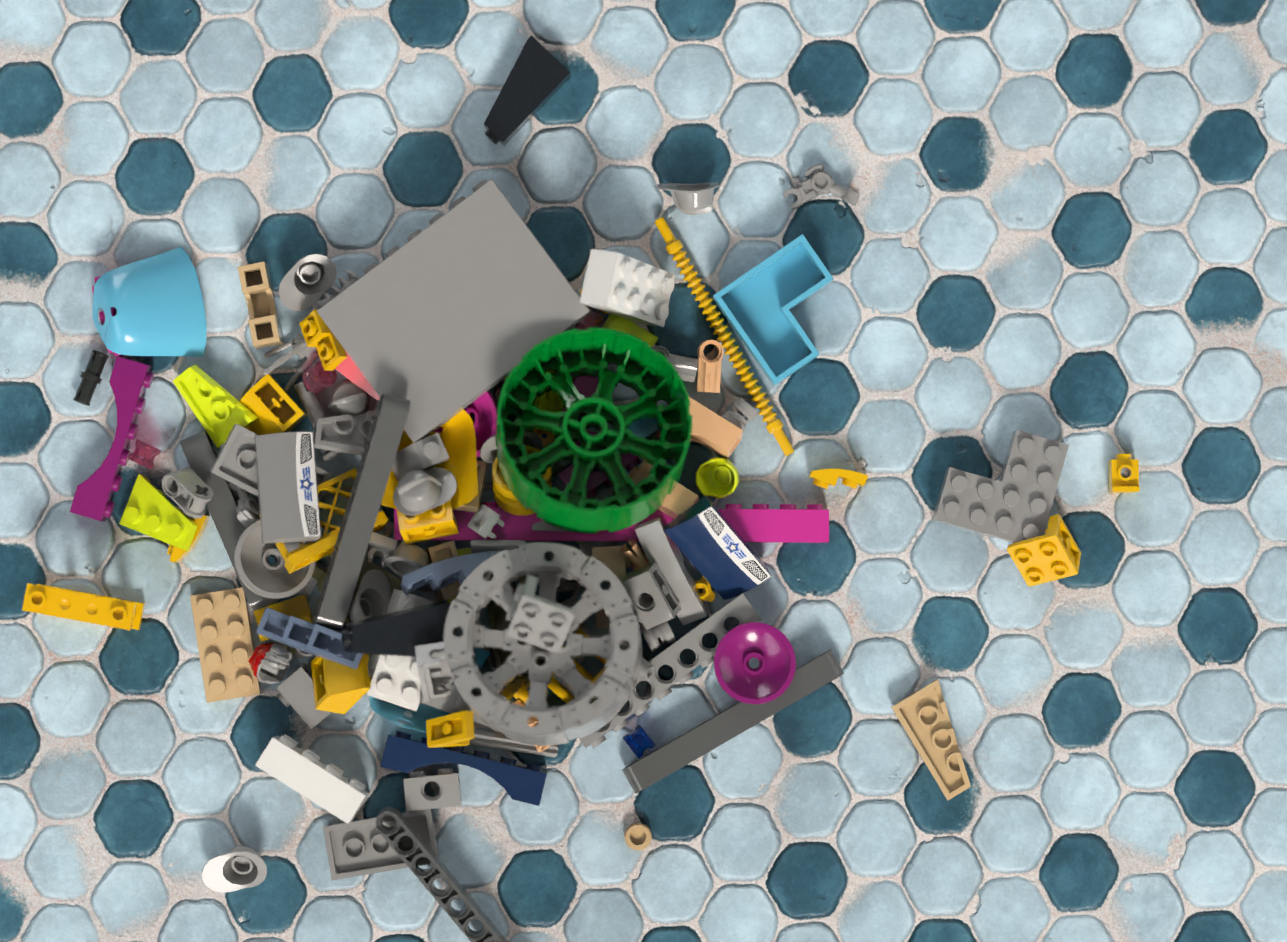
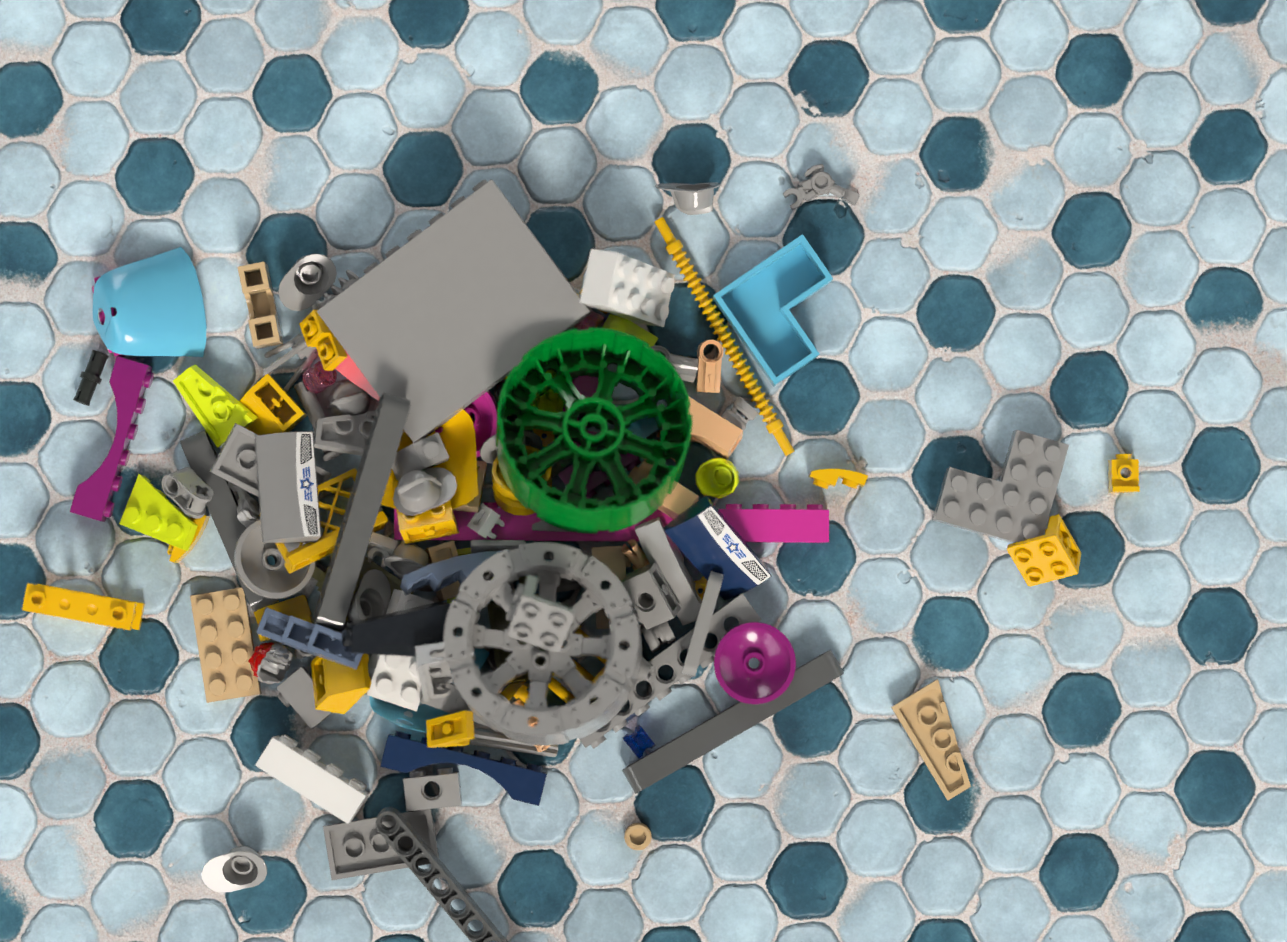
clear pink wheel [128,439,162,470] -> none
black slope [484,36,571,146] -> none
none -> light grey beam [682,571,724,677]

